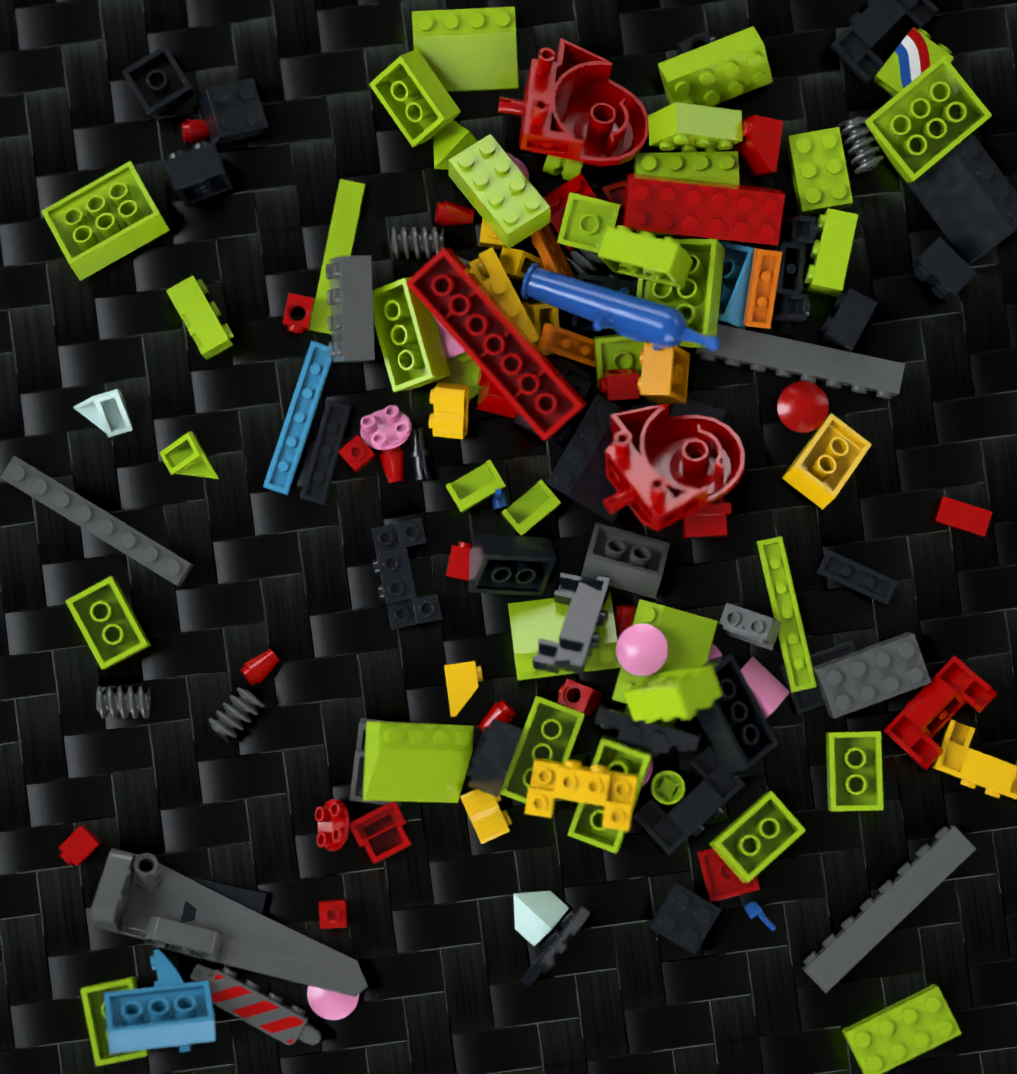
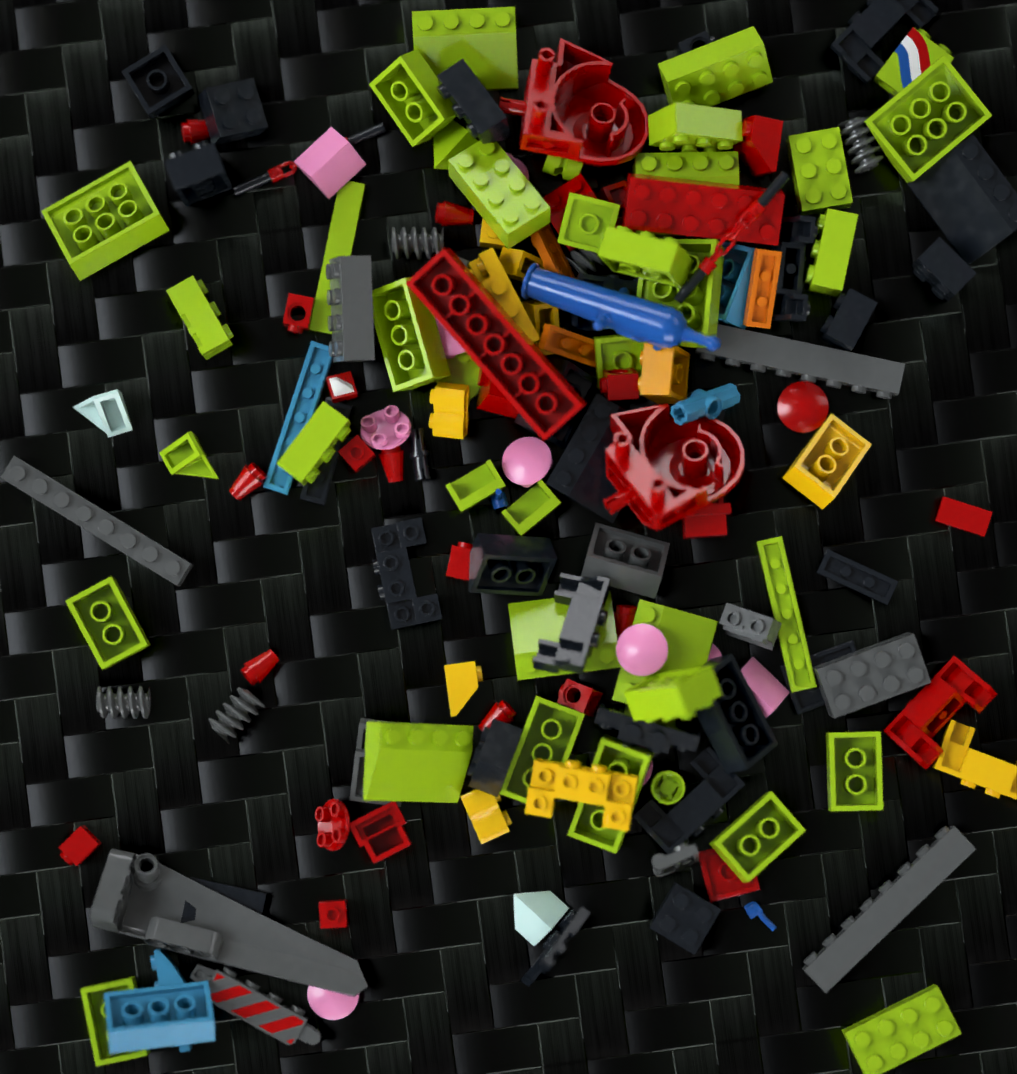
none -> red cone [229,462,267,501]
none -> black piece [233,123,386,196]
none -> lime brick [276,401,352,486]
none -> bright pink slope [294,127,366,199]
none -> tile [326,371,358,403]
none -> black slope [437,59,511,144]
none -> bright pink dish [502,437,553,488]
none -> dark grey plate [652,843,699,878]
none -> dark azure piece [671,383,741,426]
none -> piece [673,171,790,304]

